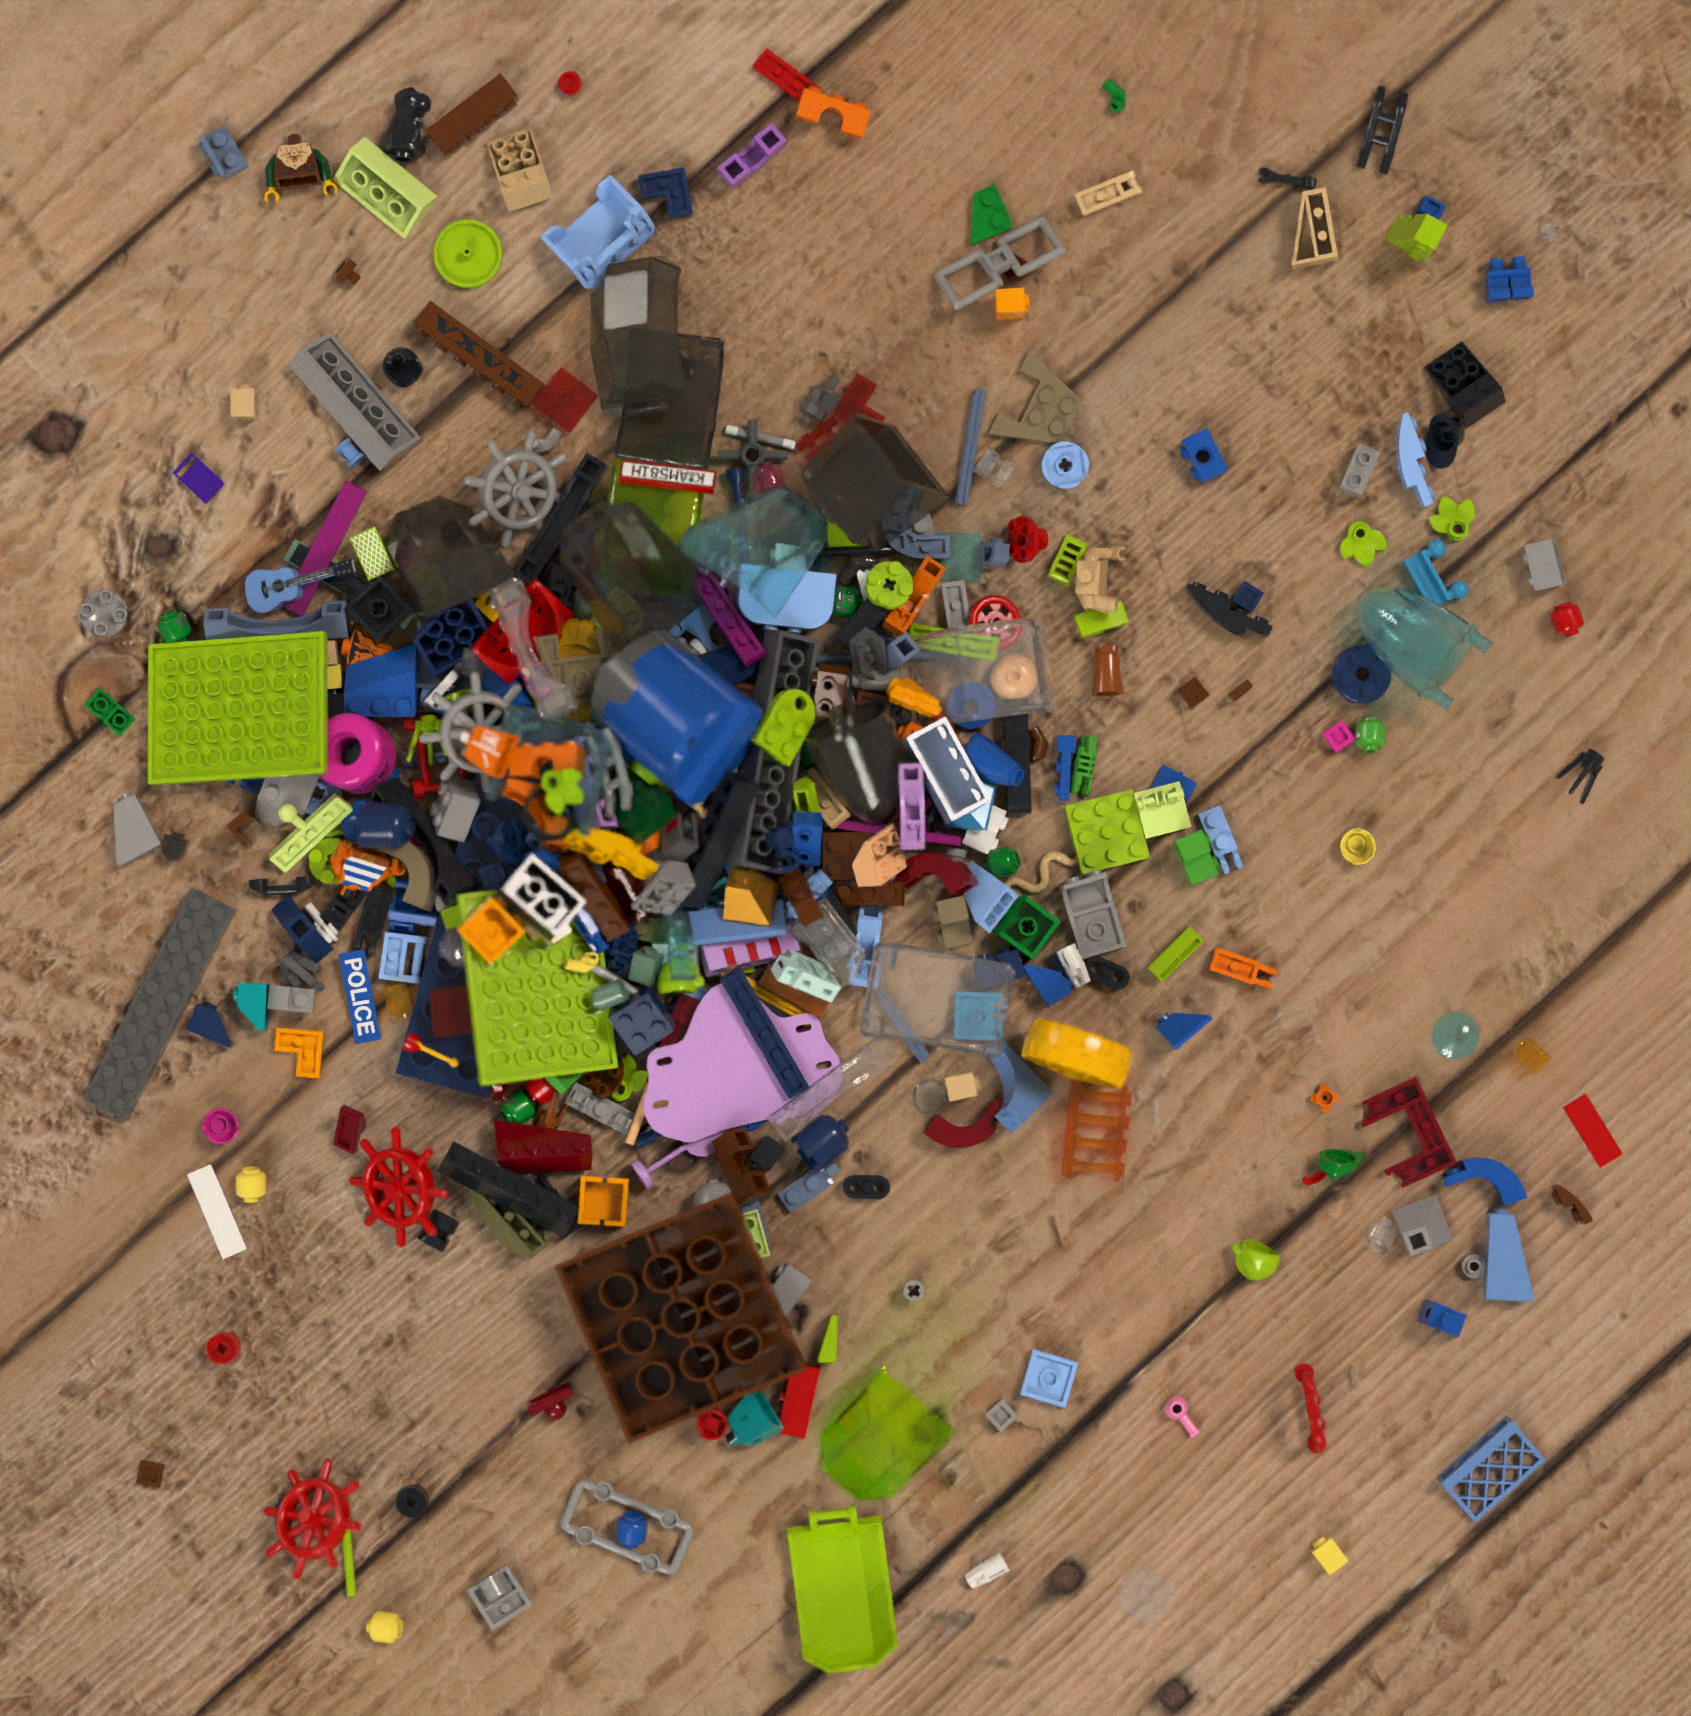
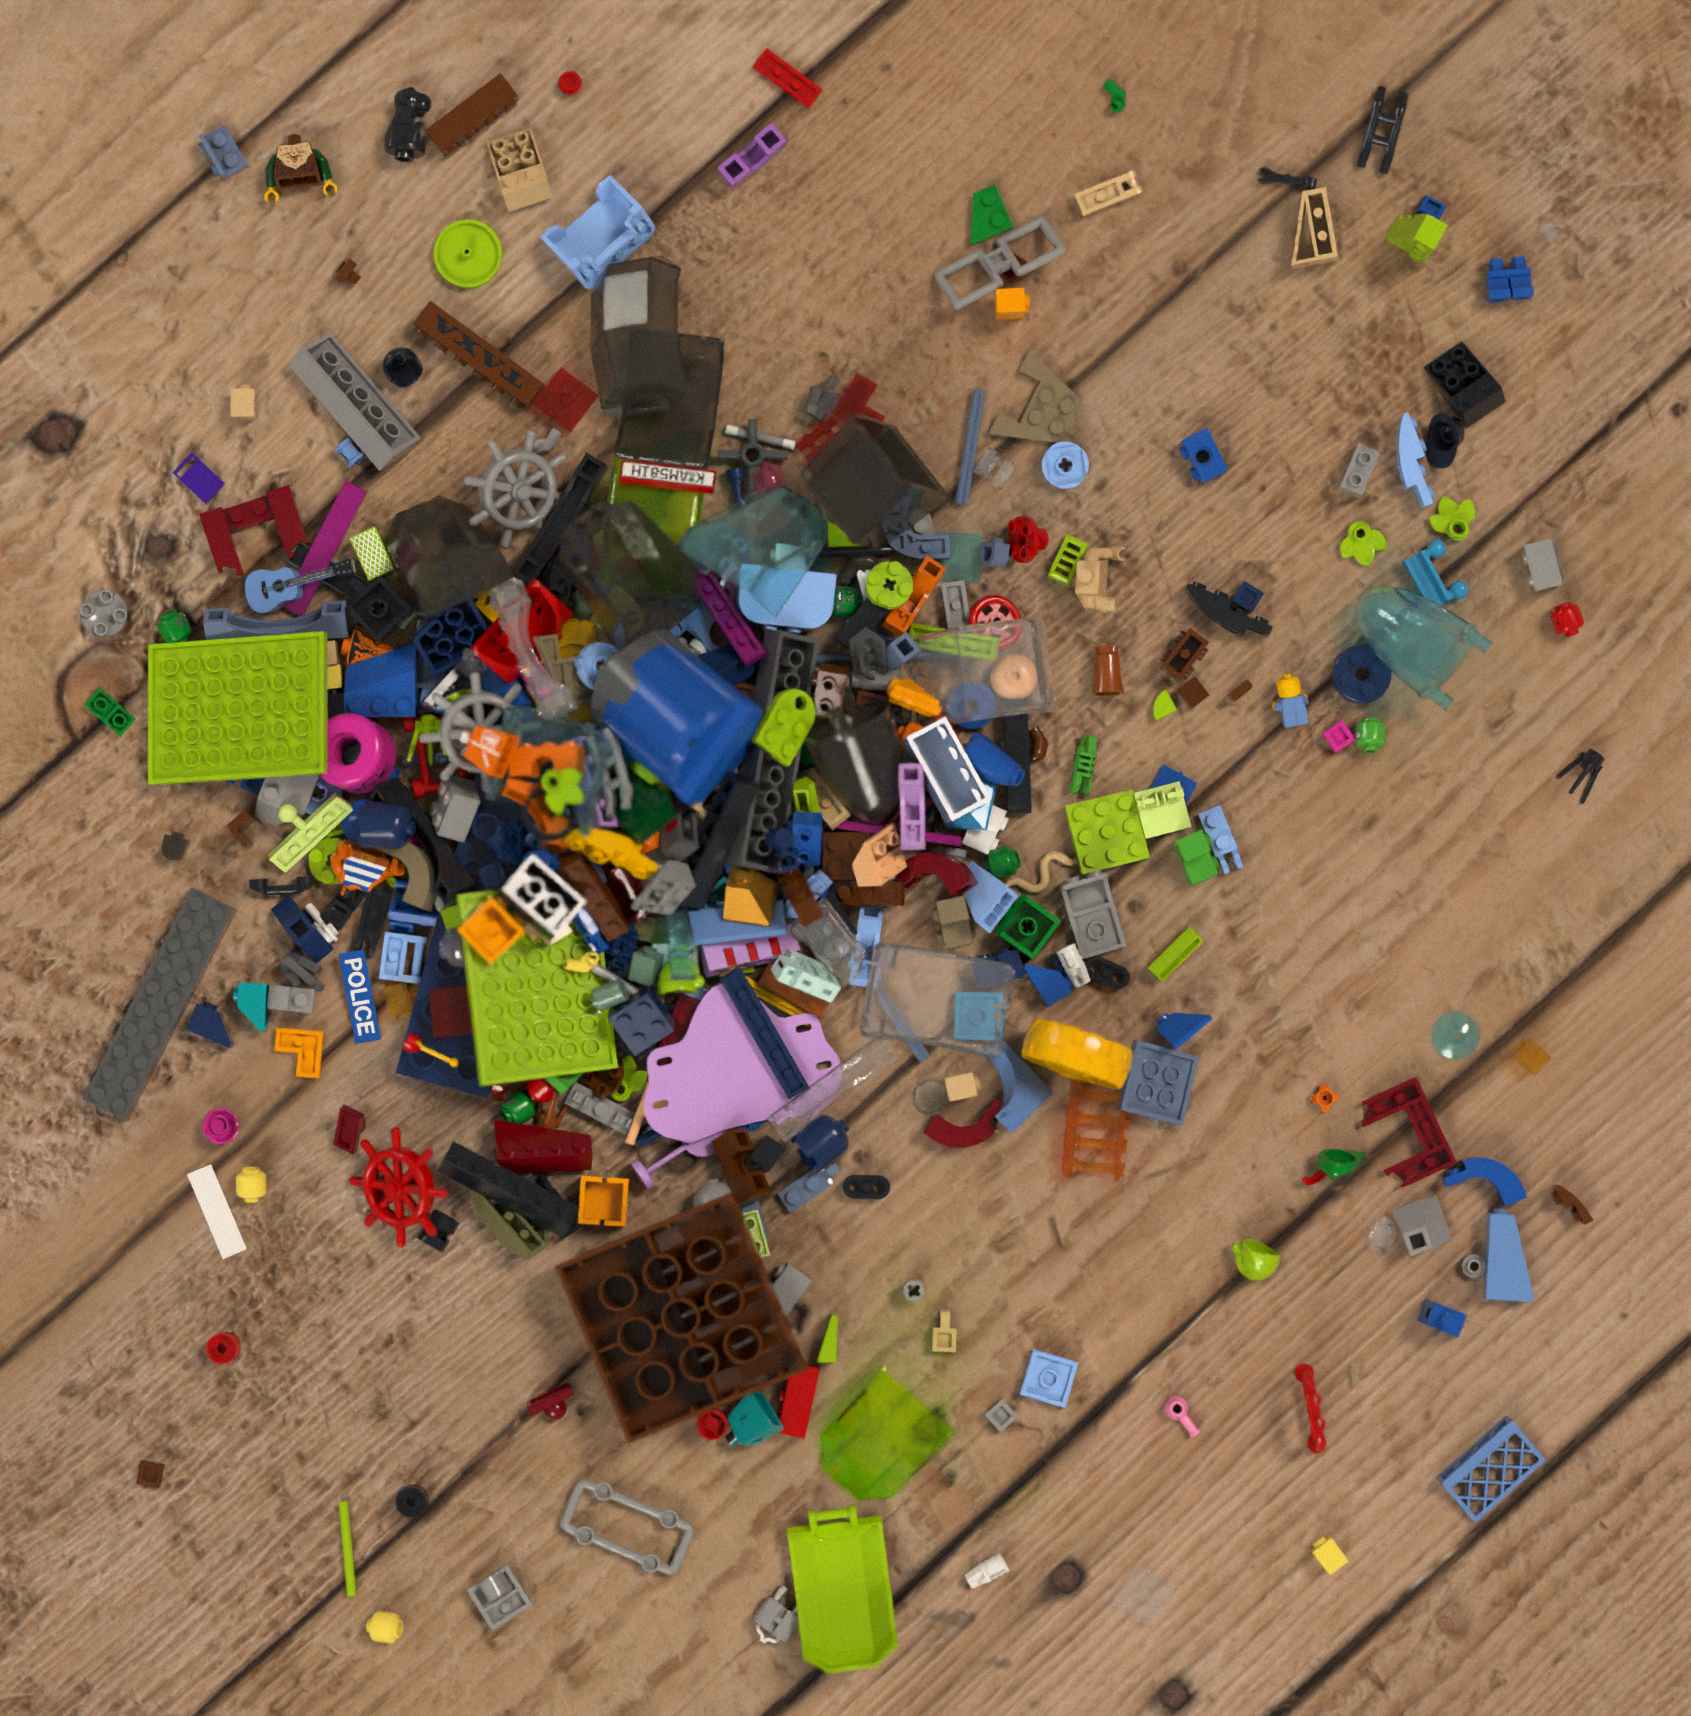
light grey slope [113,793,164,867] -> none
red piece [264,1459,362,1579] -> none
yellowish green slope [333,137,437,239] -> none
blue head [616,1512,648,1549] -> none
dark blue plate [638,167,693,219] -> none
orange arch [794,86,871,139] -> none
blue plate [1054,735,1076,802] -> none
lime slope [1074,601,1129,639] -> none
orange hinge [1208,947,1278,989] -> none
light yellow hair [1340,828,1376,865] -> none
red sticker [1563,1094,1622,1168] -> none
none -> dark red wedge [199,485,309,576]
none -> light blue plate [574,642,619,689]
none -> light grey piece [752,1585,799,1644]
none -> tan plate [932,1310,957,1352]
none -> sand blue plate [1117,1040,1199,1126]
none -> lime tile [1153,689,1177,721]
none -> reddish brown brick [1160,628,1209,682]
none -> medium blue piece [1271,673,1309,728]

